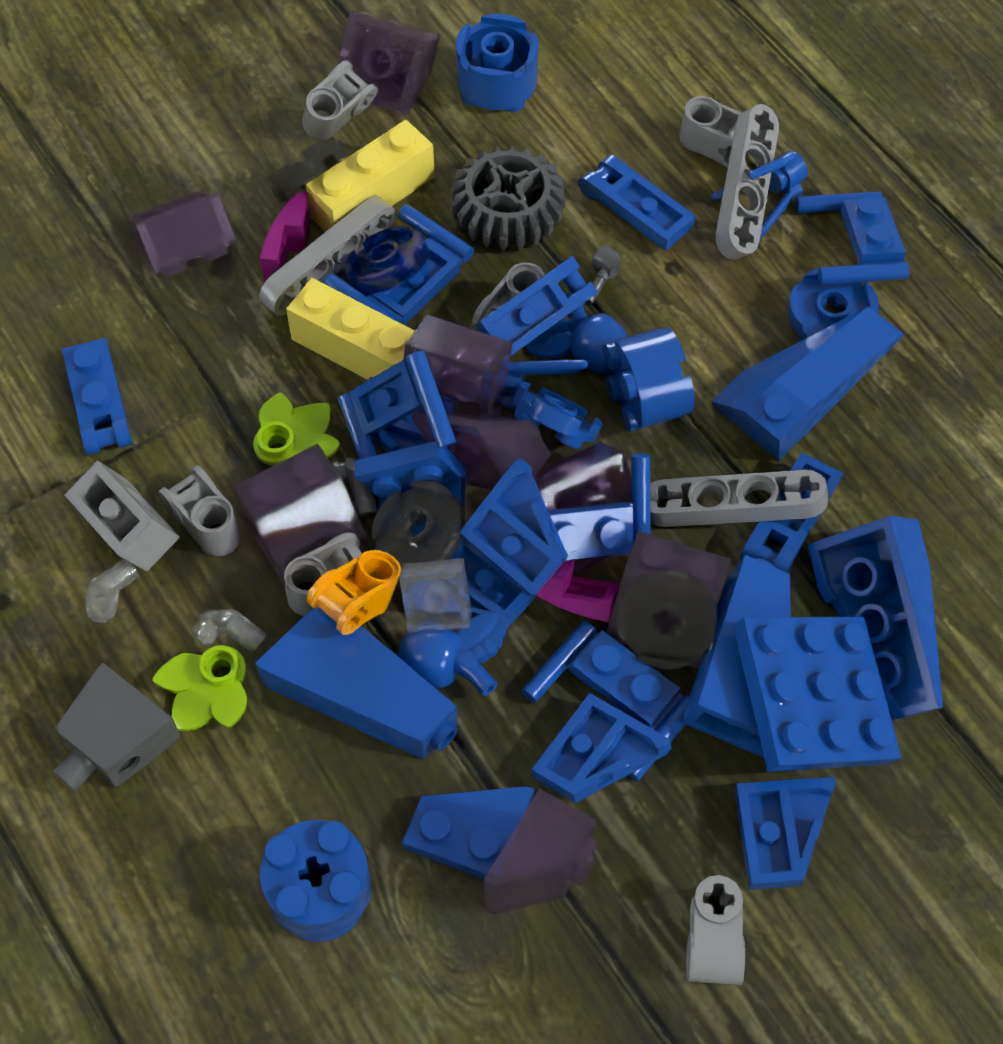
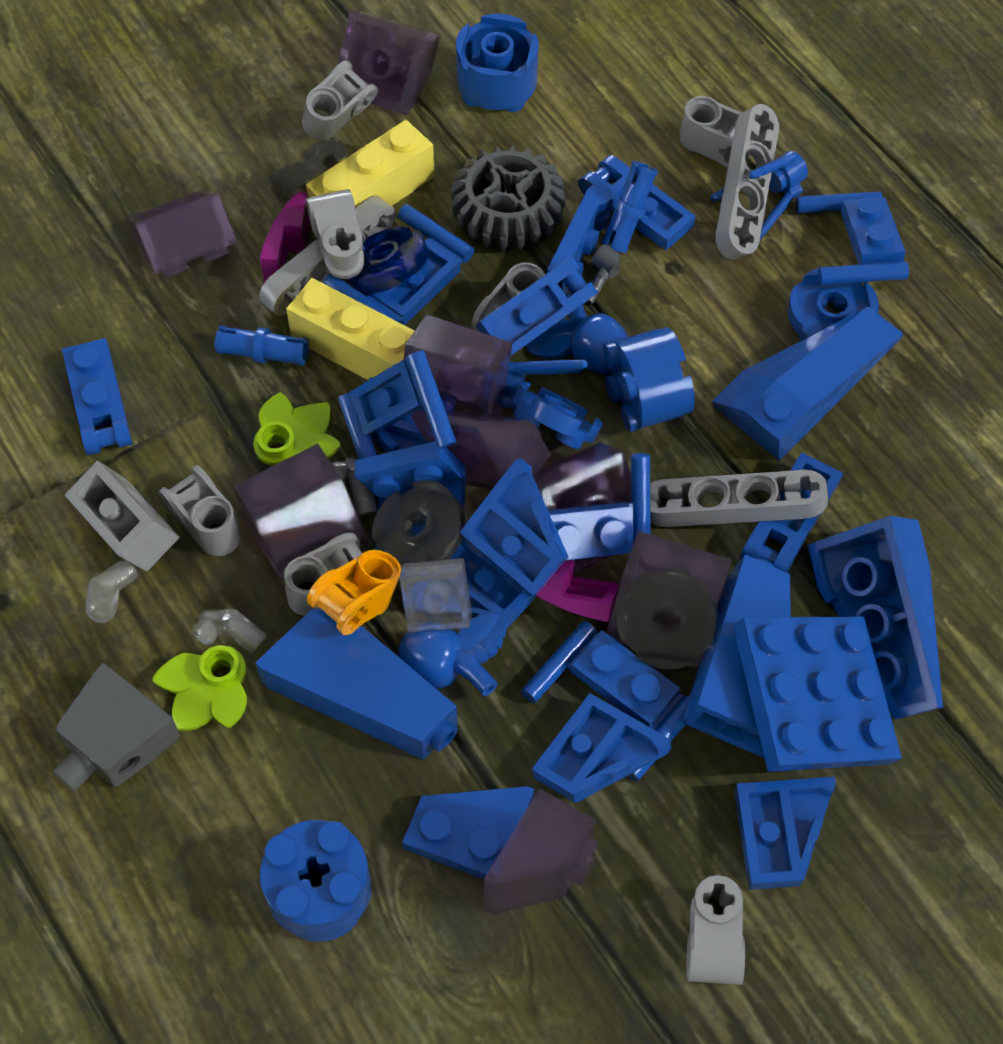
none -> blue pin [215,325,309,366]
none -> light grey piece [306,189,364,279]
none -> blue plate [547,184,612,294]
none -> blue pin [601,161,659,253]

